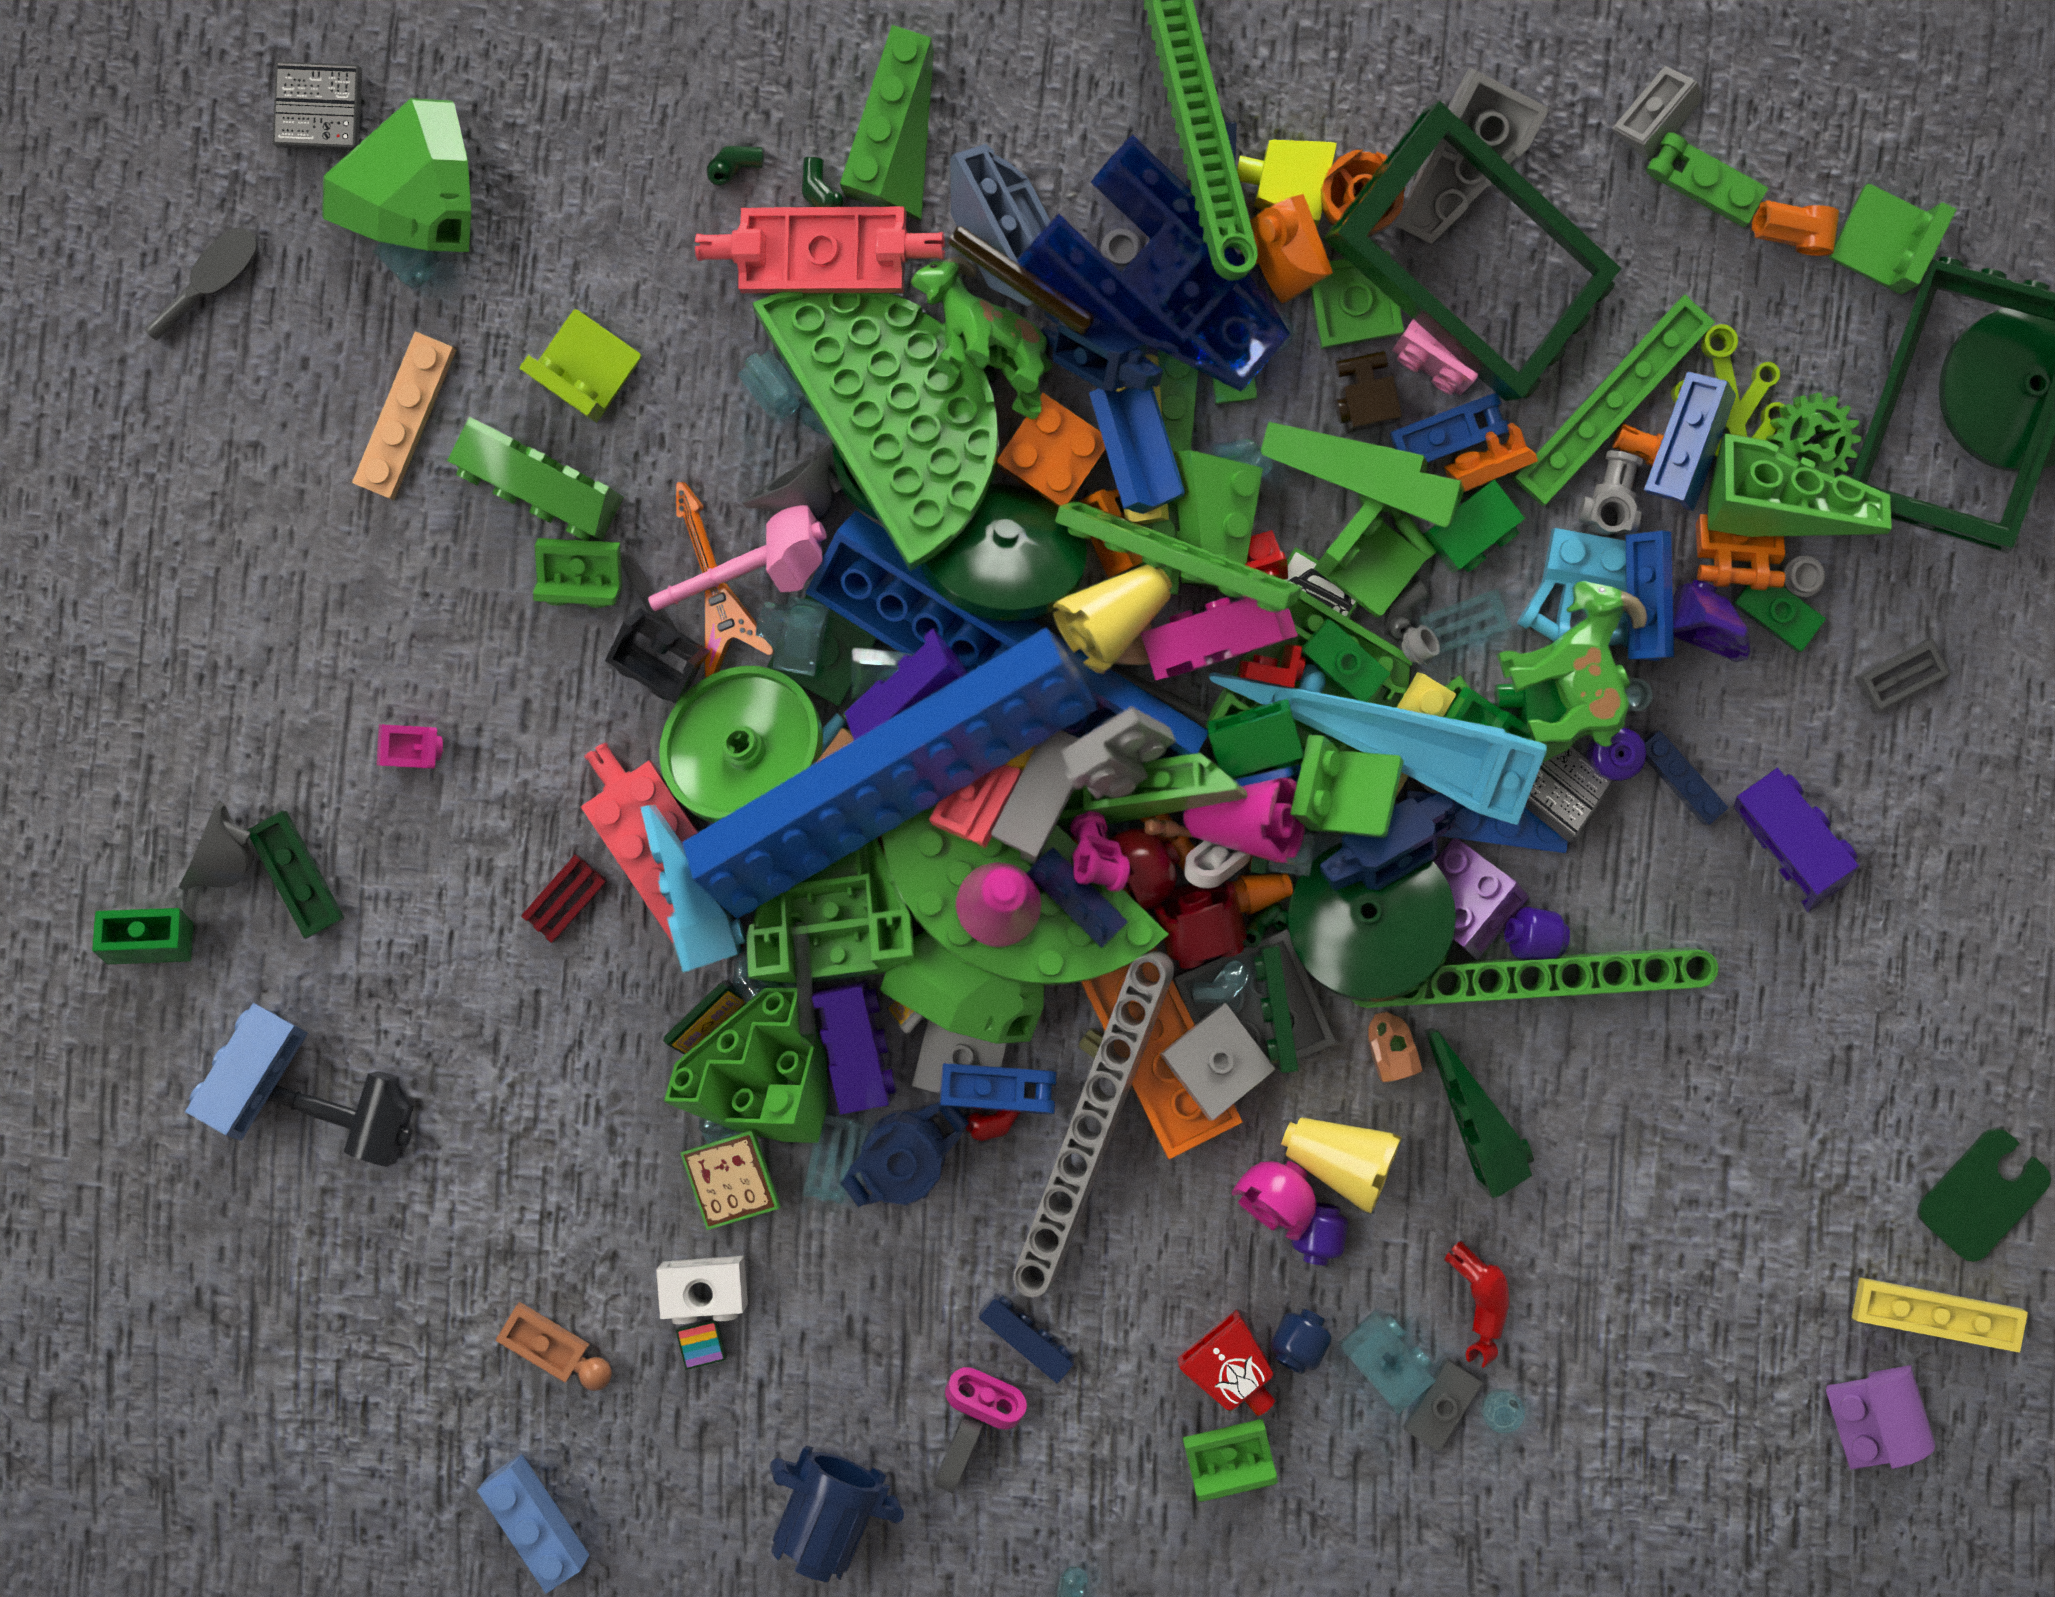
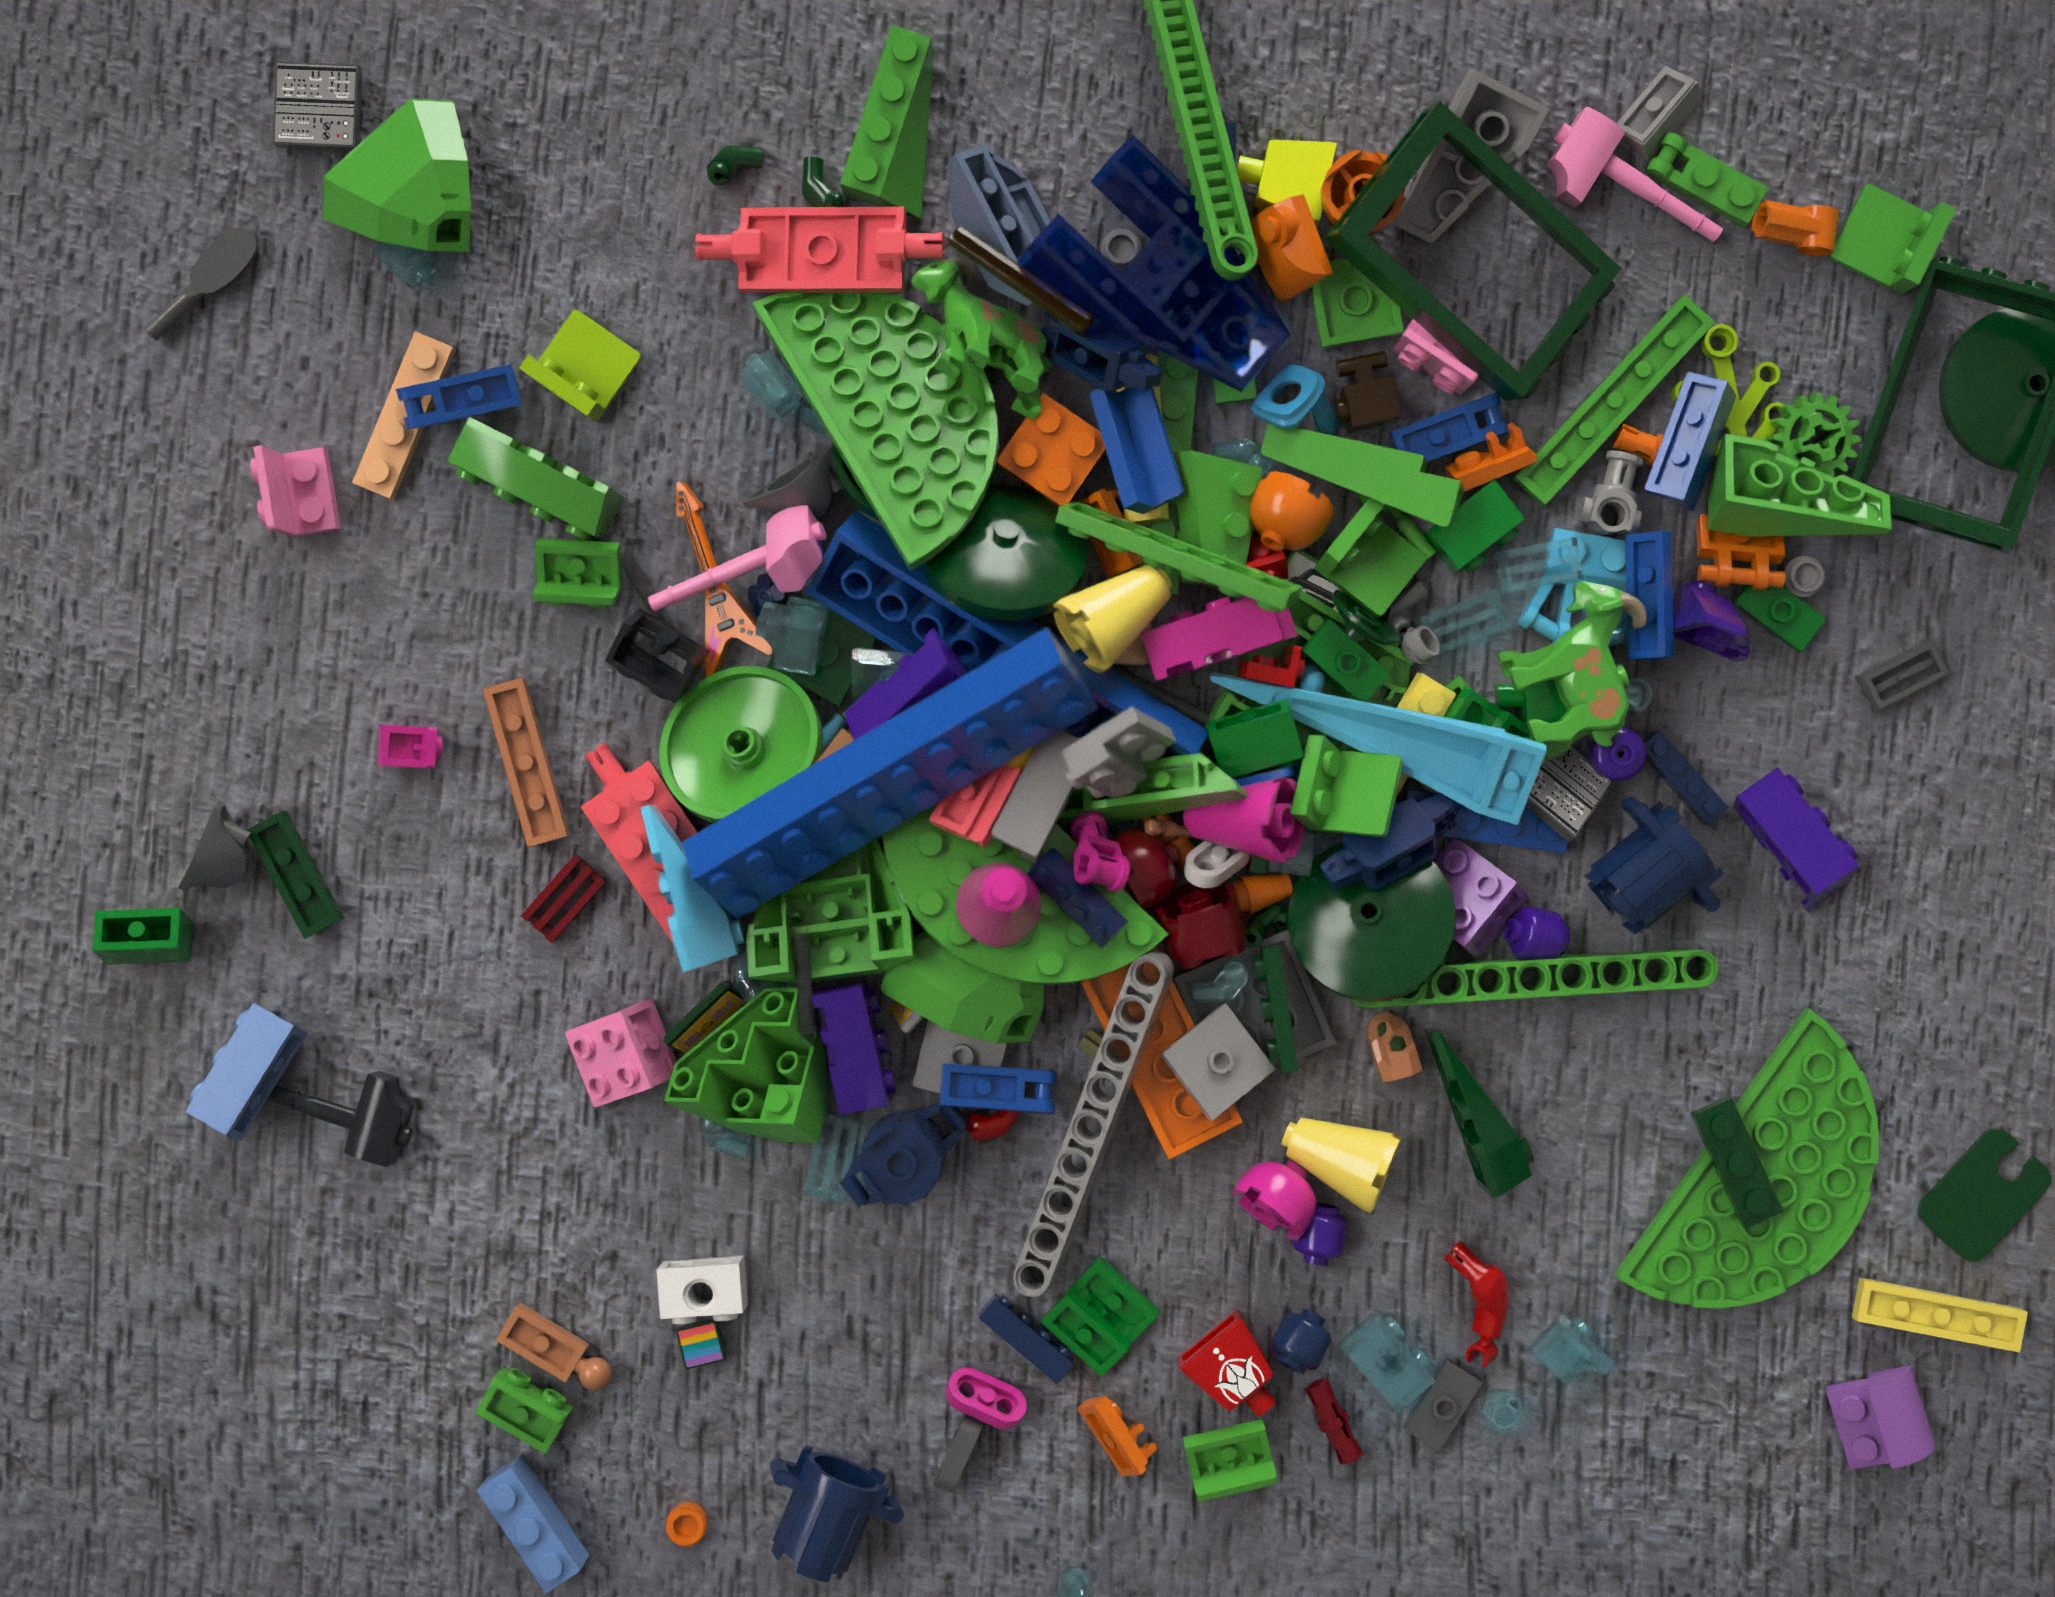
piece [680,1129,781,1230] -> none
none -> bright pink bracket [250,445,341,538]
none -> blue plate [396,364,522,430]
none -> bright green bracket [475,1367,573,1454]
none -> nougat plate [483,678,570,847]
none -> bright pink bracket [565,998,677,1107]
none -> orange tile [666,1502,708,1547]
none -> dark blue plant [748,573,788,620]
none -> green slope [1041,1255,1160,1377]
none -> orange plate [1077,1396,1157,1476]
none -> orange cylinder [1249,471,1335,551]
none -> dark azure piece [1251,364,1341,435]
none -> dark red pin [1304,1377,1363,1465]
none -> dark green dish [1331,590,1401,647]
none -> clear light blue tile [1493,537,1583,594]
none -> clear light blue brick [1528,1312,1616,1386]
none -> bright pink piece [1547,106,1723,242]
none -> dark blue container [1584,797,1724,935]
none -> bright green plate [1613,1007,1879,1308]
none -> dark green plate [1690,1096,1784,1229]

